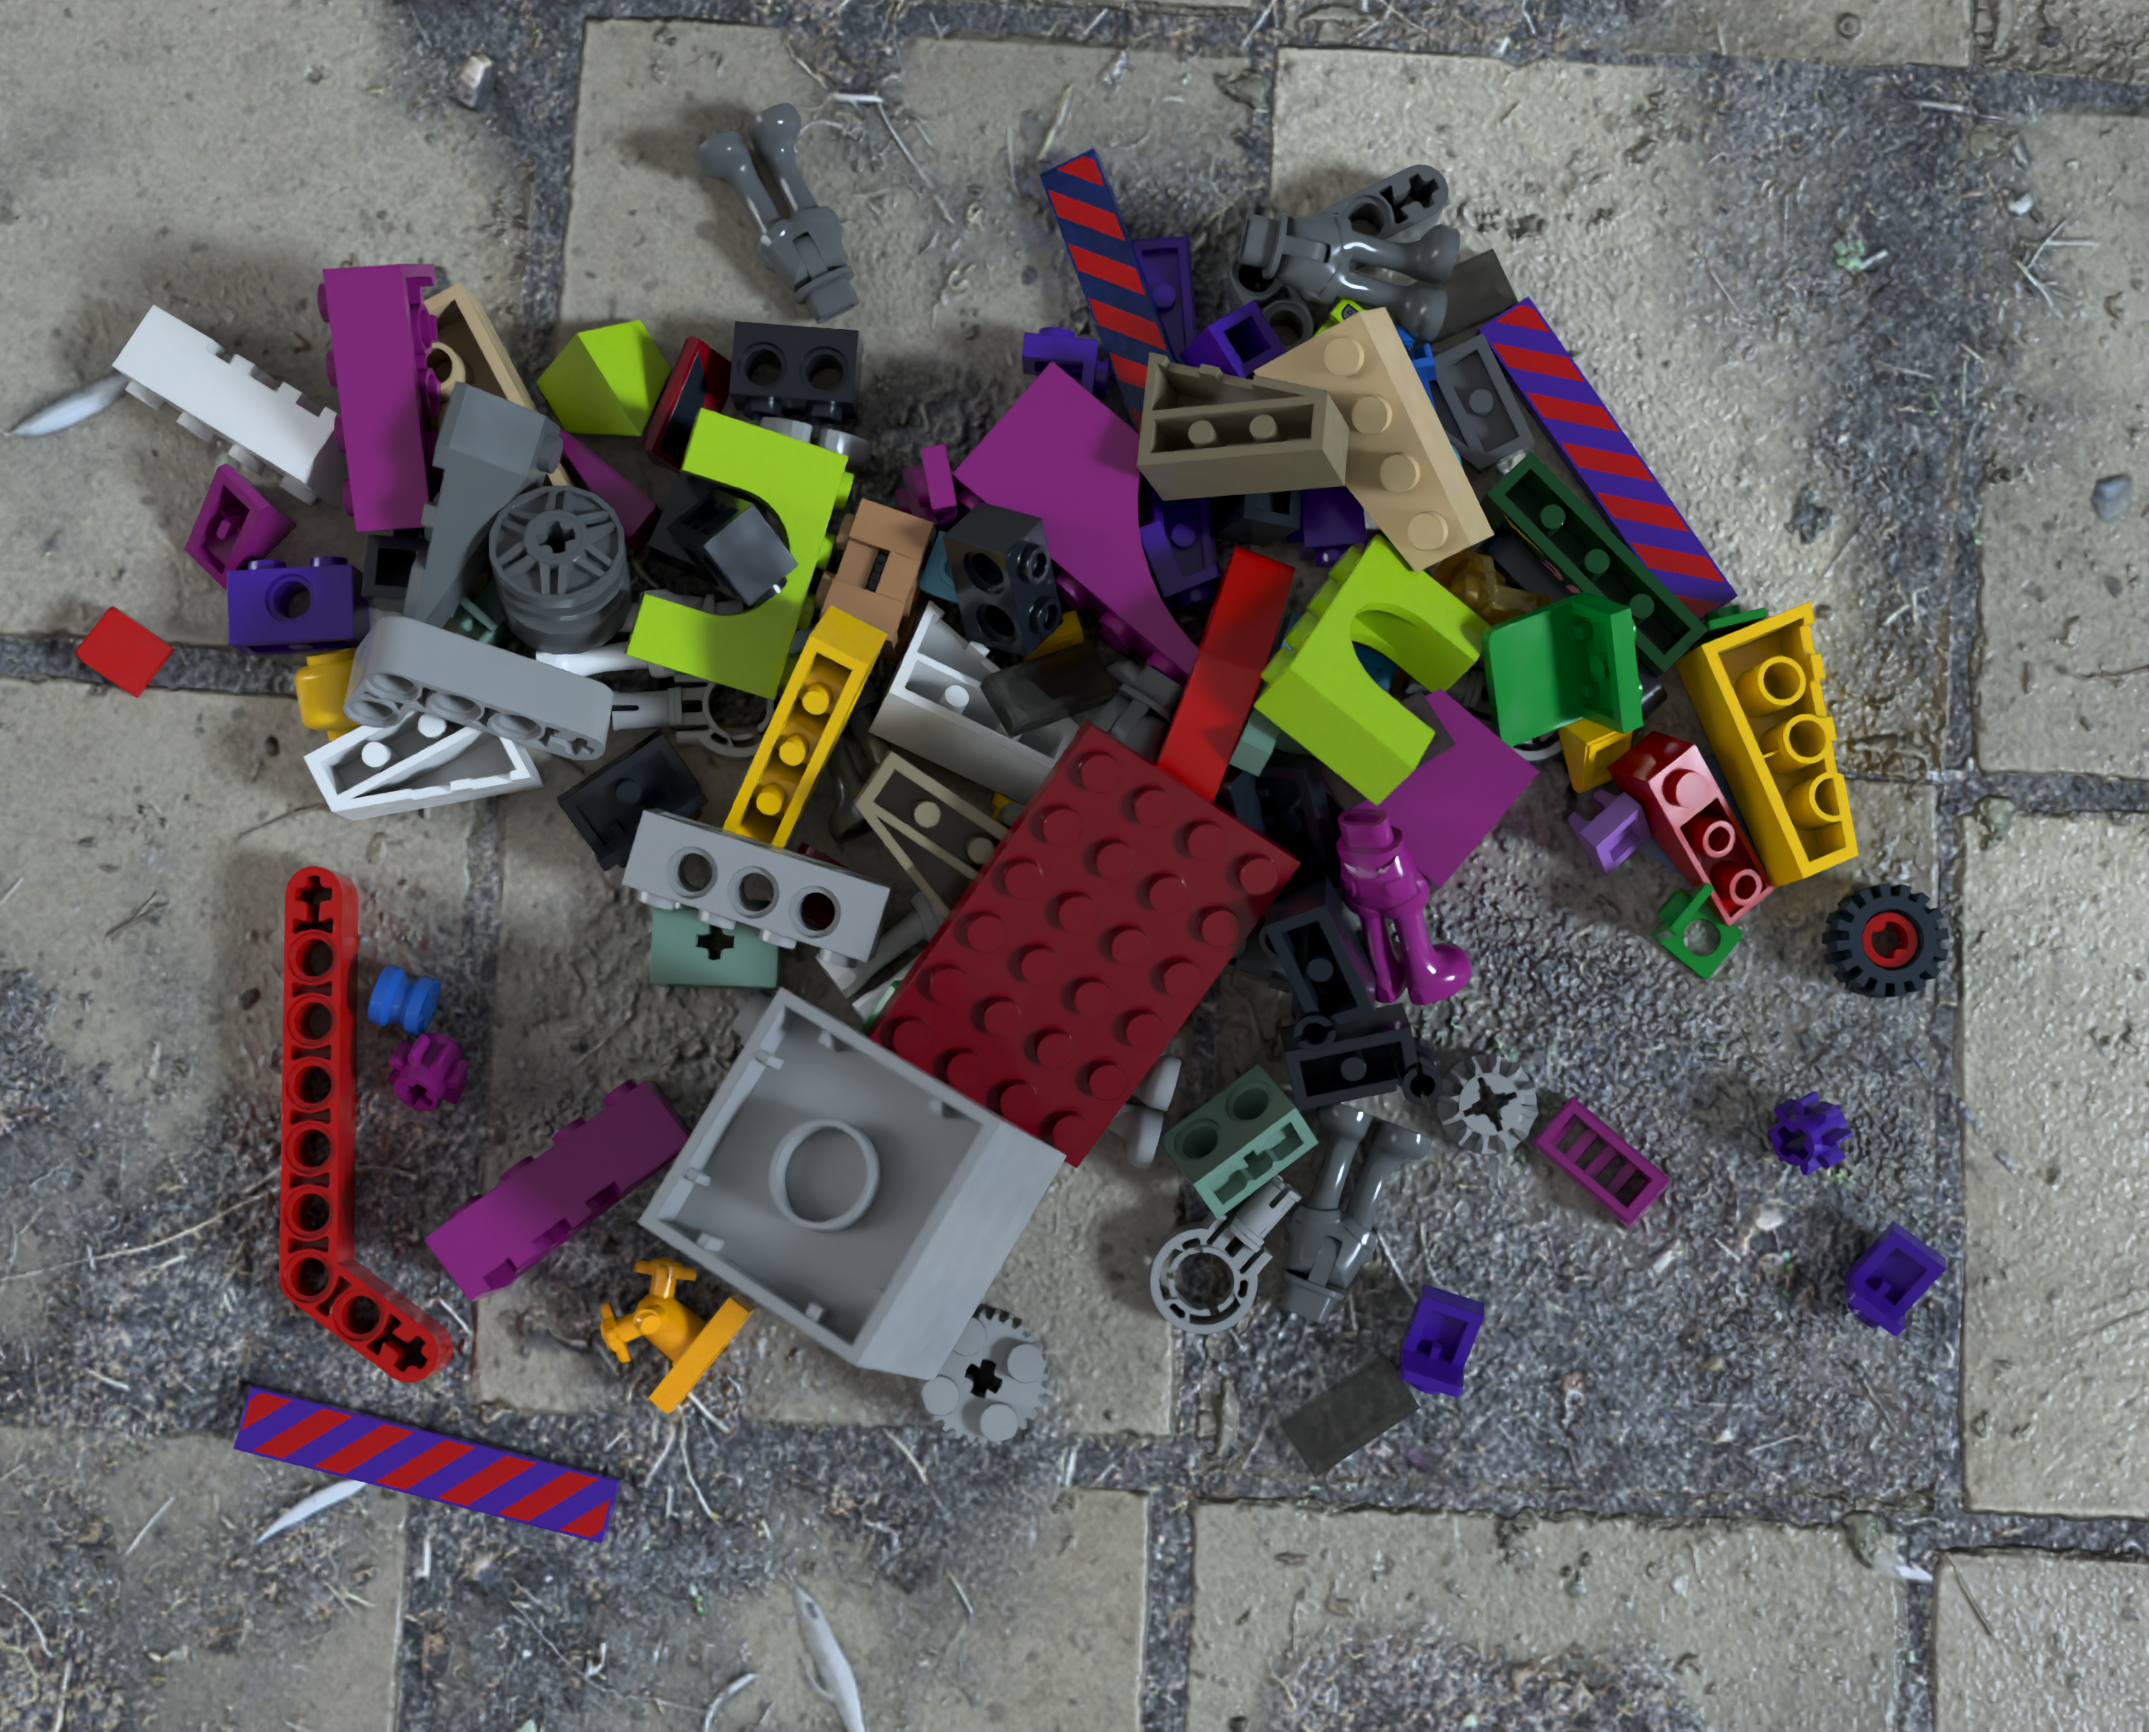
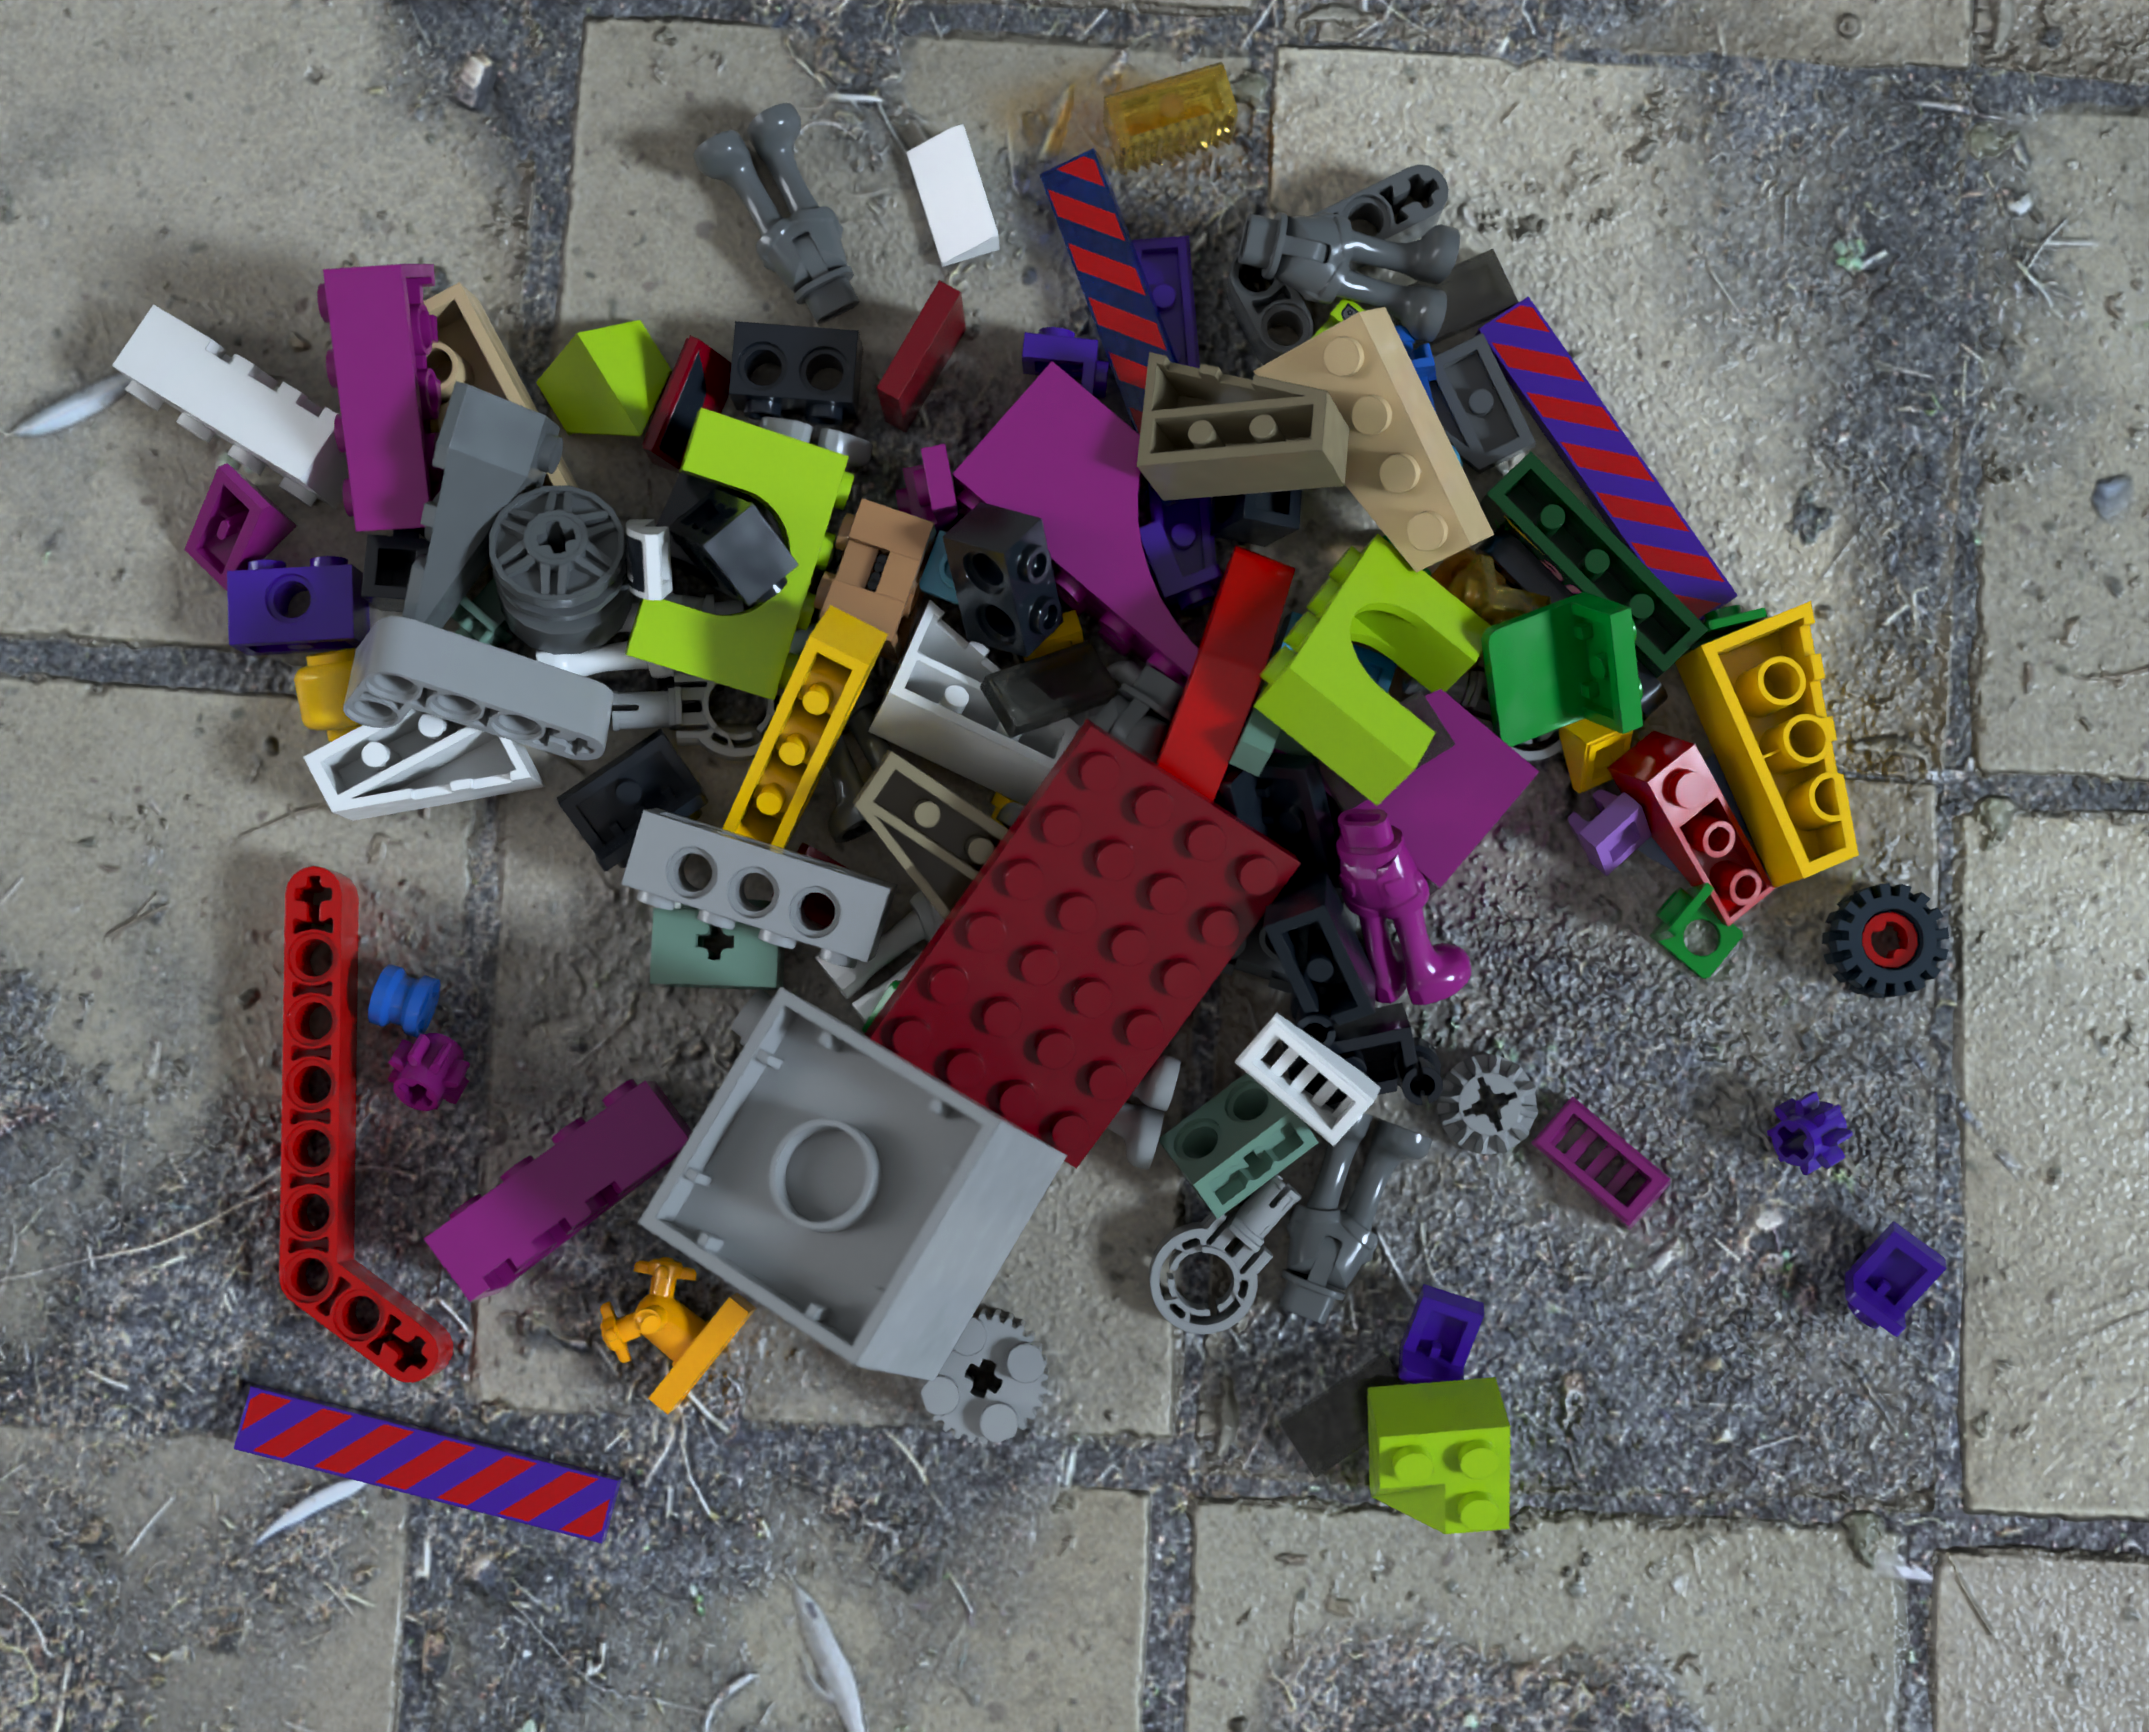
red slope [74,606,175,698] -> none
magenta slope [558,430,662,553] -> none
dark purple brick [1179,300,1287,380] -> none
dark purple brick [1286,485,1367,568] -> none
none -> white slope [625,519,673,600]
none -> dark red tile [877,280,966,433]
none -> white slope [906,124,1000,267]
none -> clear yellow brick [1103,62,1238,176]
none -> white slope [1234,1013,1381,1146]
none -> lime slope [1367,1377,1511,1534]

